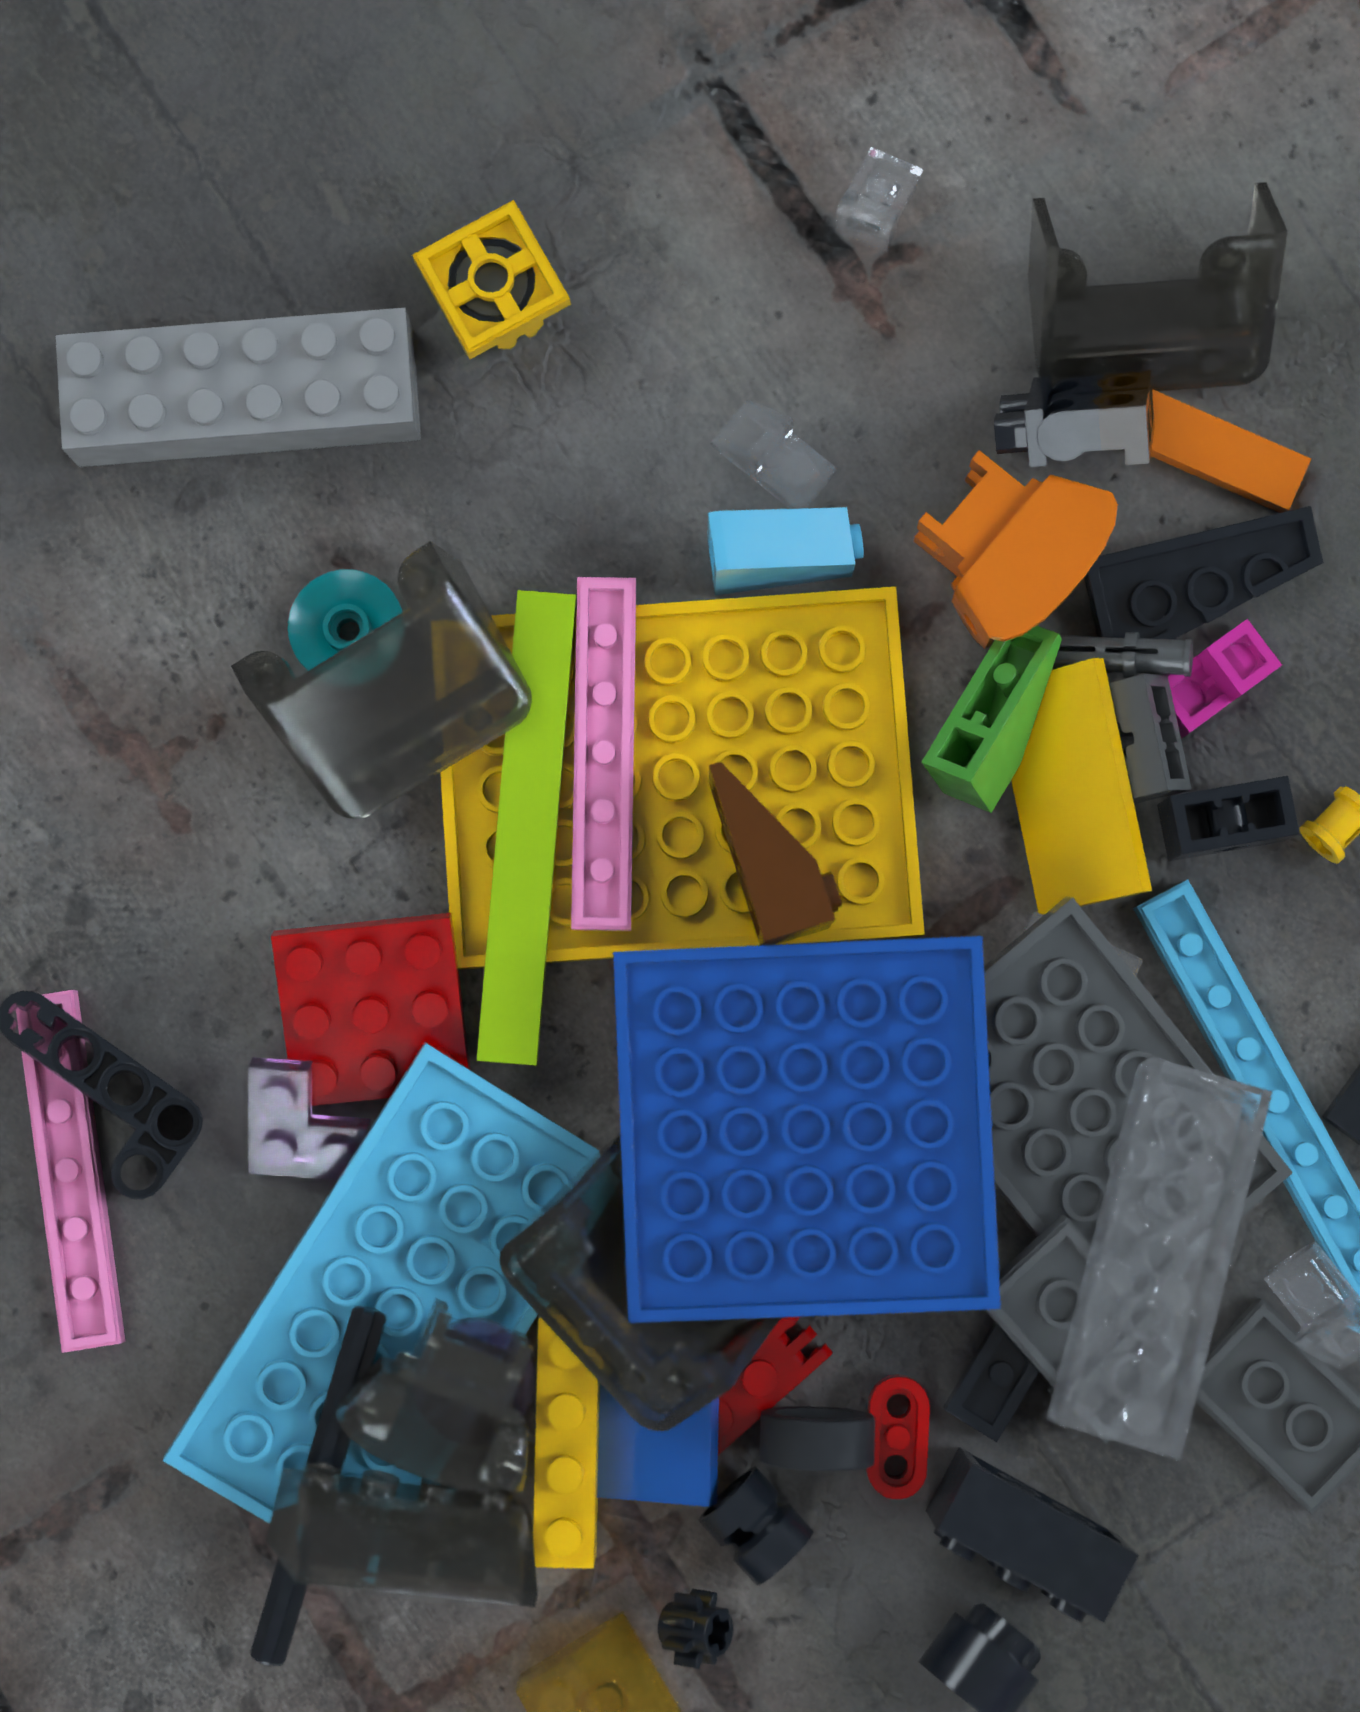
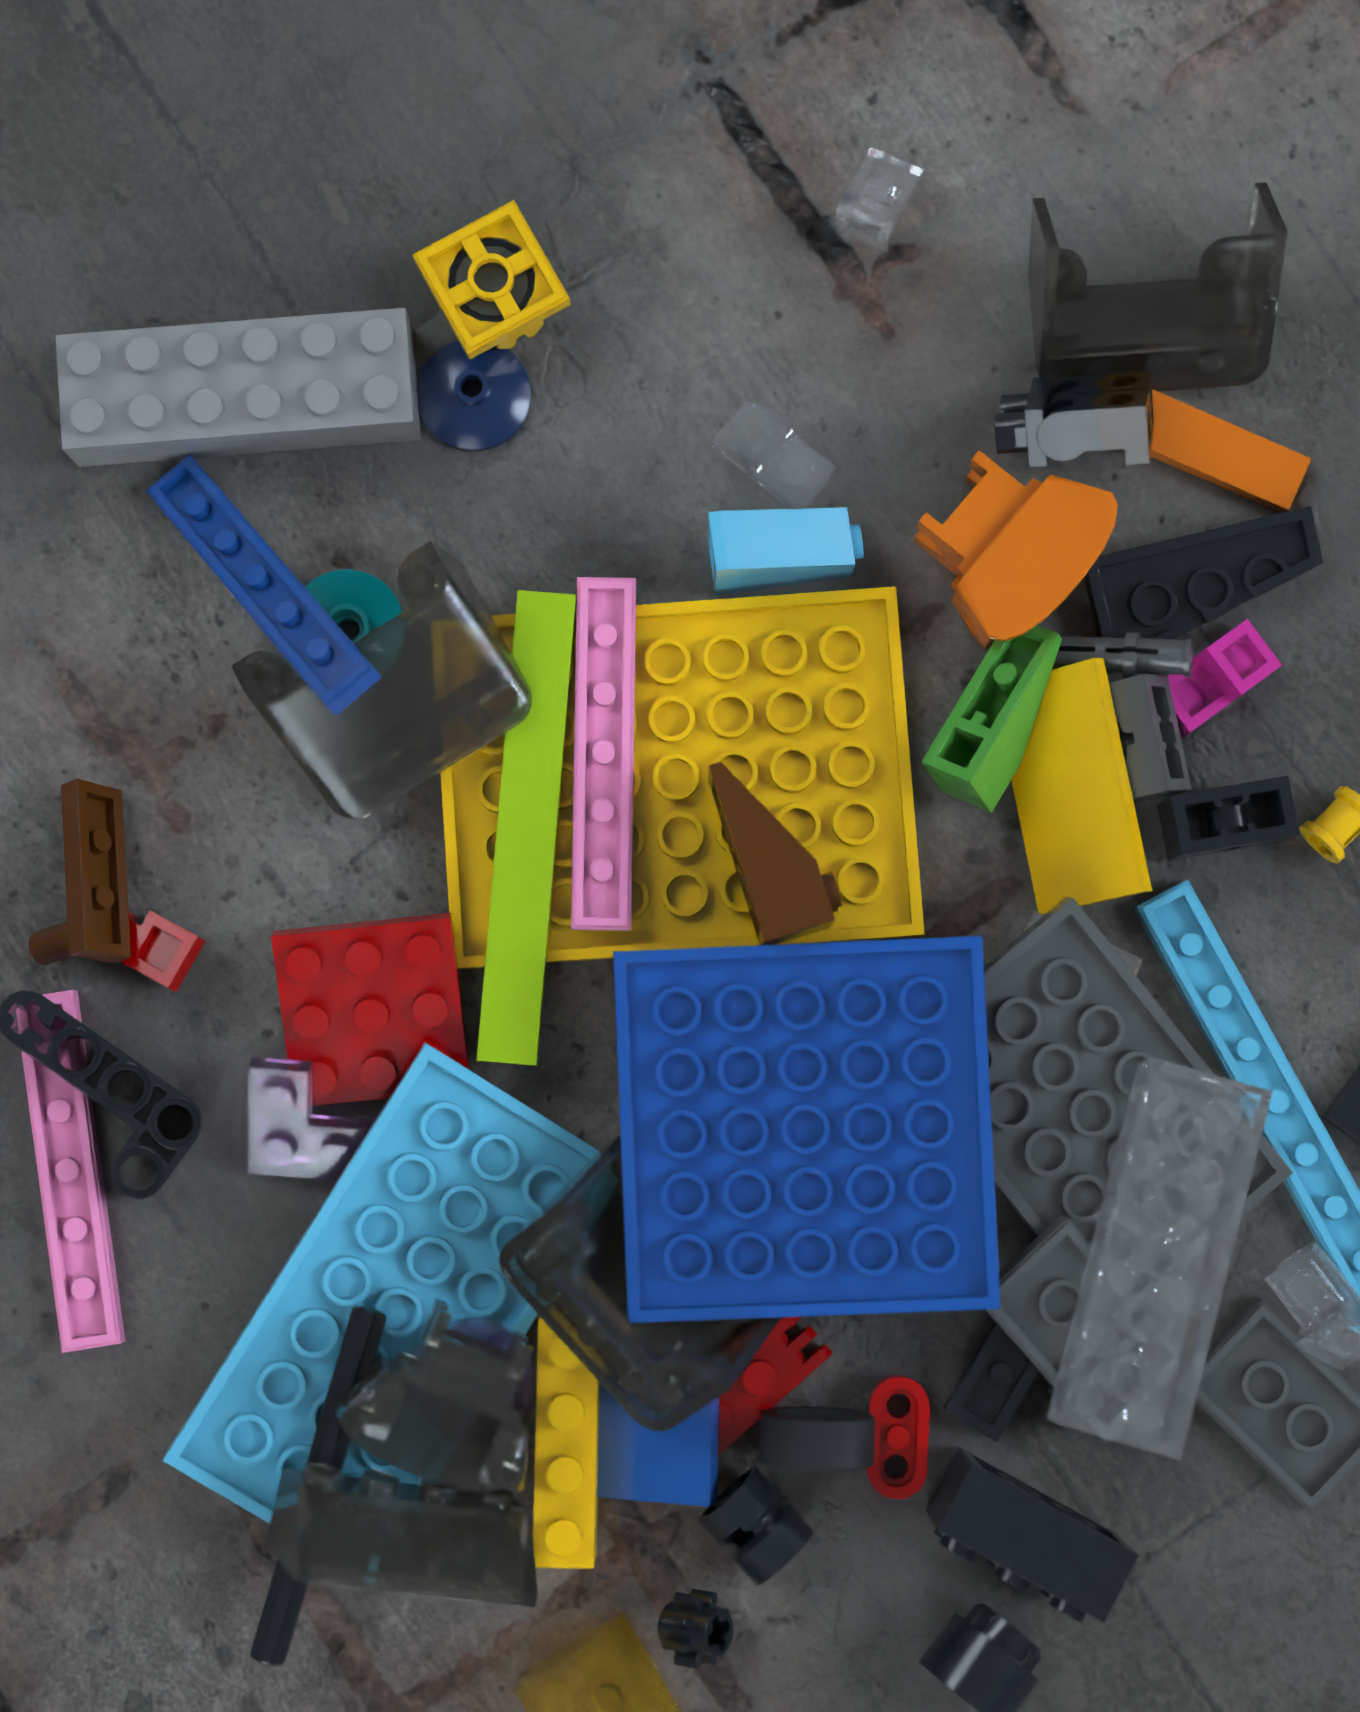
none -> reddish brown piece [29,779,131,965]
none -> plate [121,910,206,992]
none -> blue tile [146,454,382,717]
none -> dark blue dish [417,340,531,451]

